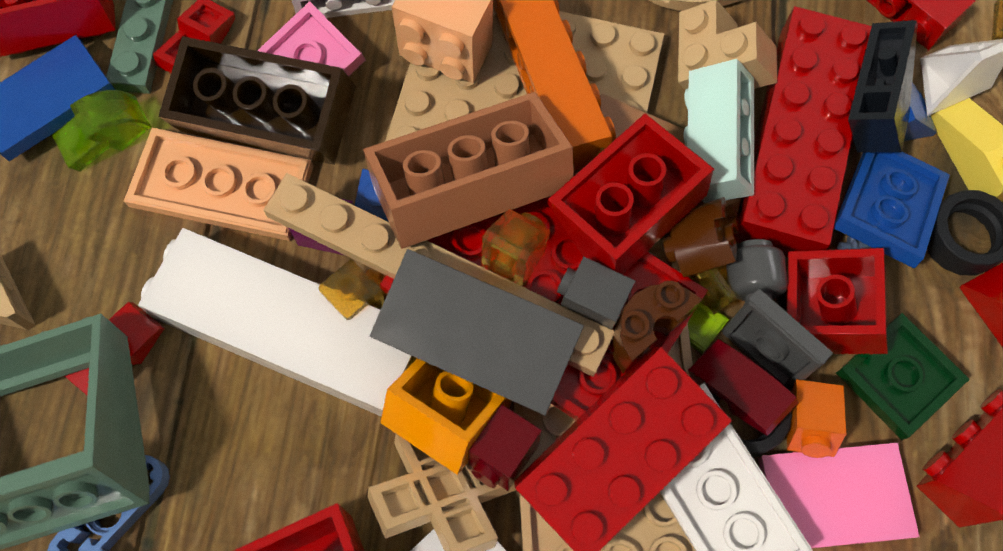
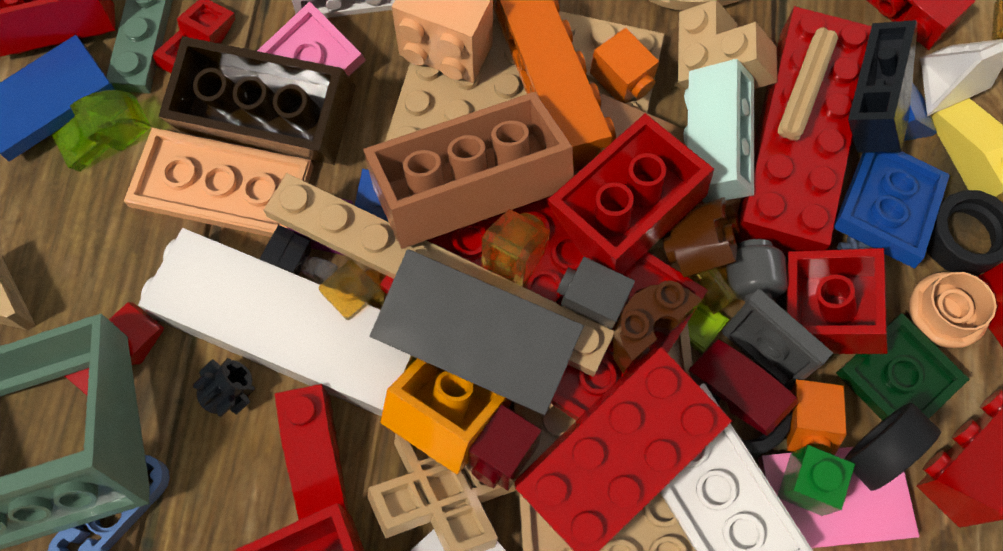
none -> black gear [193,358,255,417]
none -> black piece [260,225,338,288]
none -> red slope [274,384,349,520]
none -> orange brick [590,27,659,104]
none -> green brick [777,445,855,516]
none -> tan axle [778,27,838,141]
none -> black tyre [844,403,941,491]
none -> light nougat piece [909,272,997,348]

